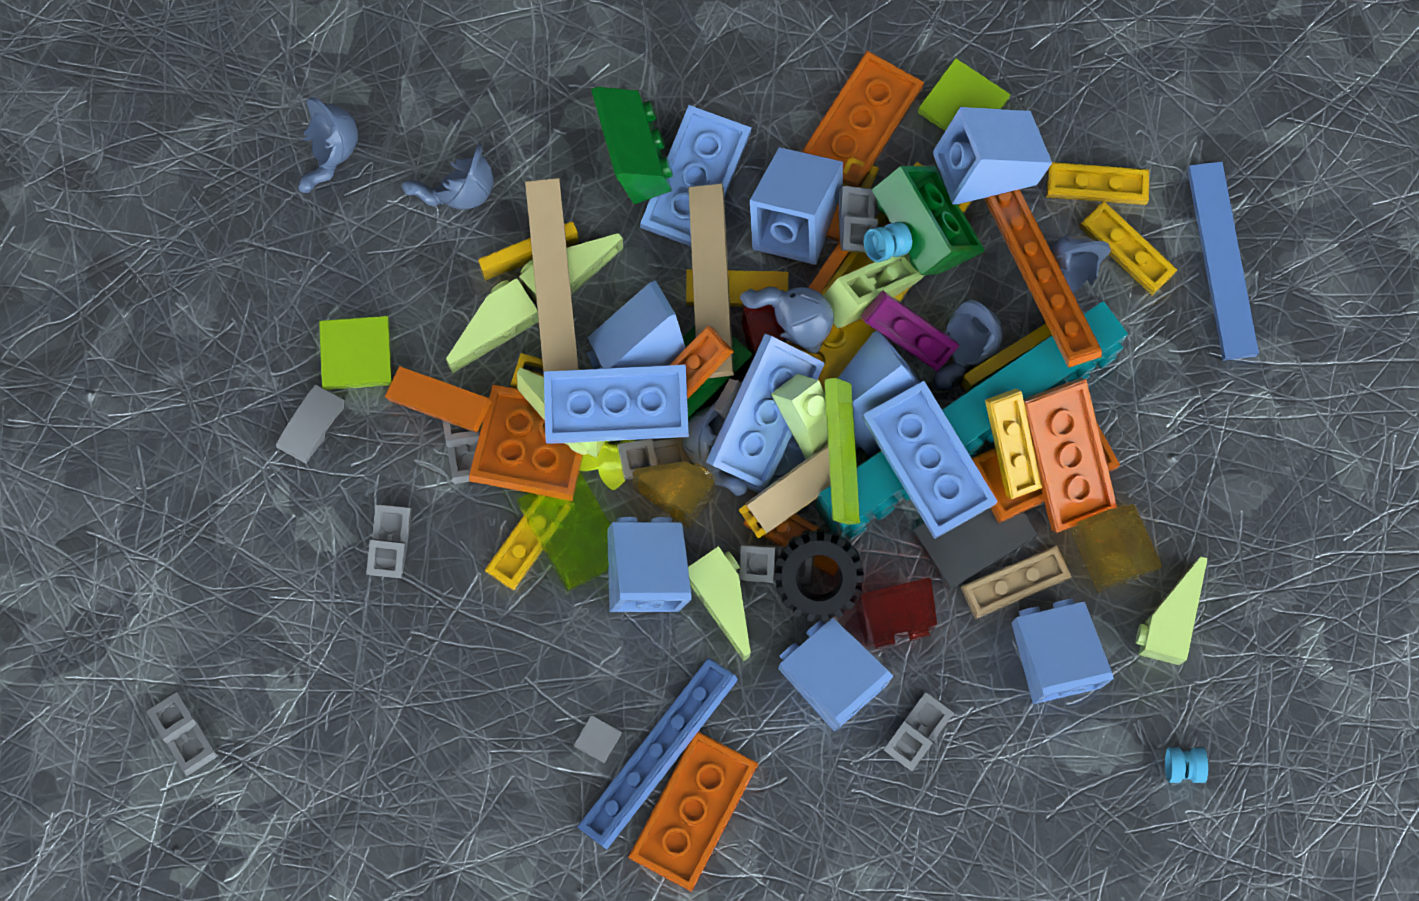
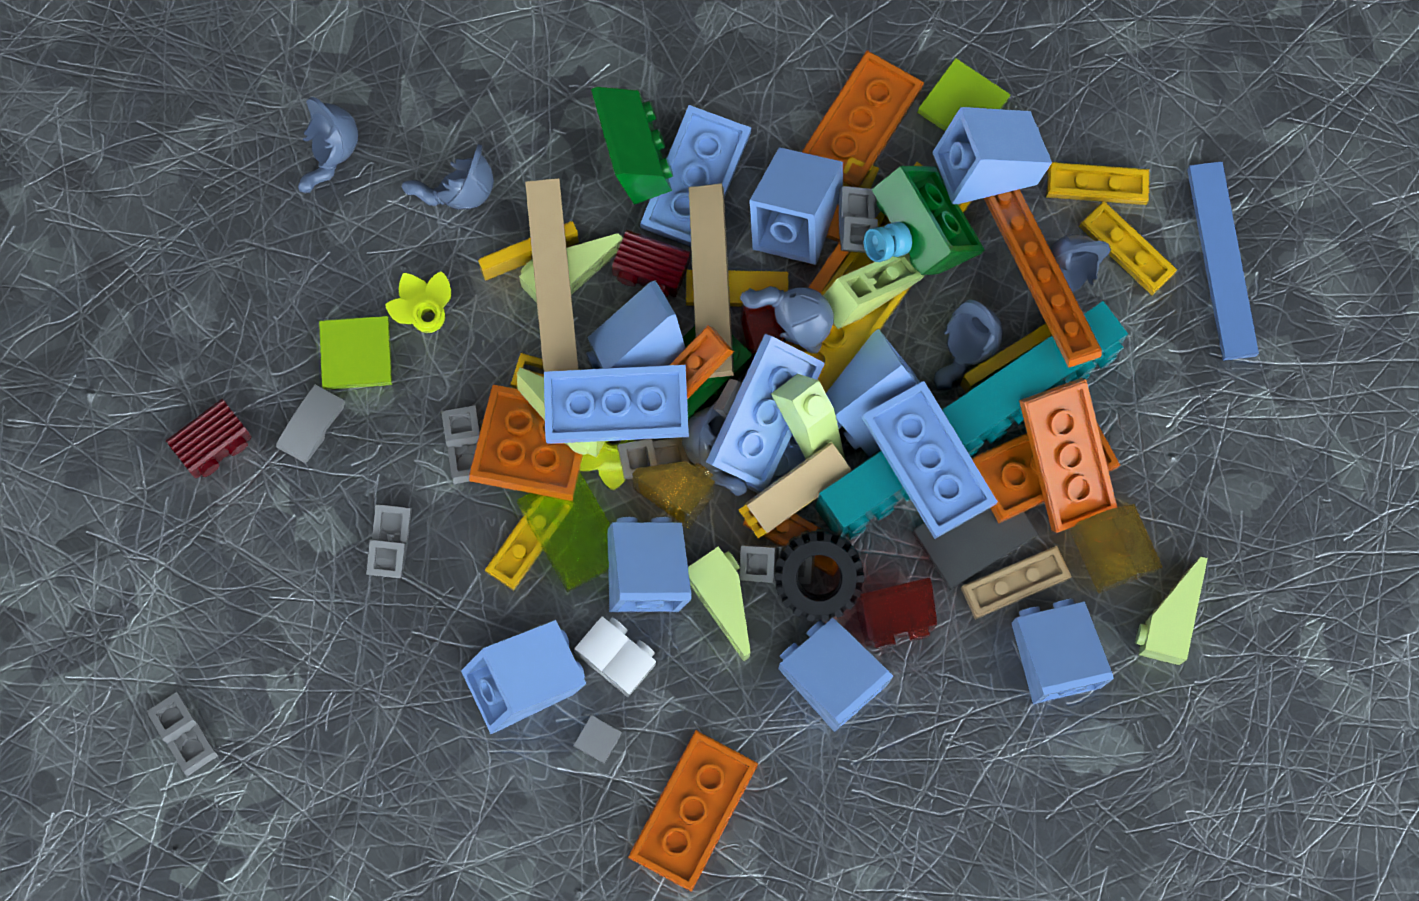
orange tile [385,366,491,433] -> none
yellowish green slope [446,278,539,373] -> none
medium blue tile [577,657,738,850] -> none
lime tile [824,378,860,525] -> none
magenta tile [861,290,959,372] -> none
light grey slope [884,691,955,771] -> none
yellow tile [985,389,1042,499] -> none
medium azure wheel [1165,747,1208,783] -> none
none -> dark red brick [166,399,252,479]
none -> neon yellow plate [385,272,451,333]
none -> light blue slope [461,620,586,734]
none -> white brick [574,617,656,697]
none -> dark red brick [612,229,691,298]

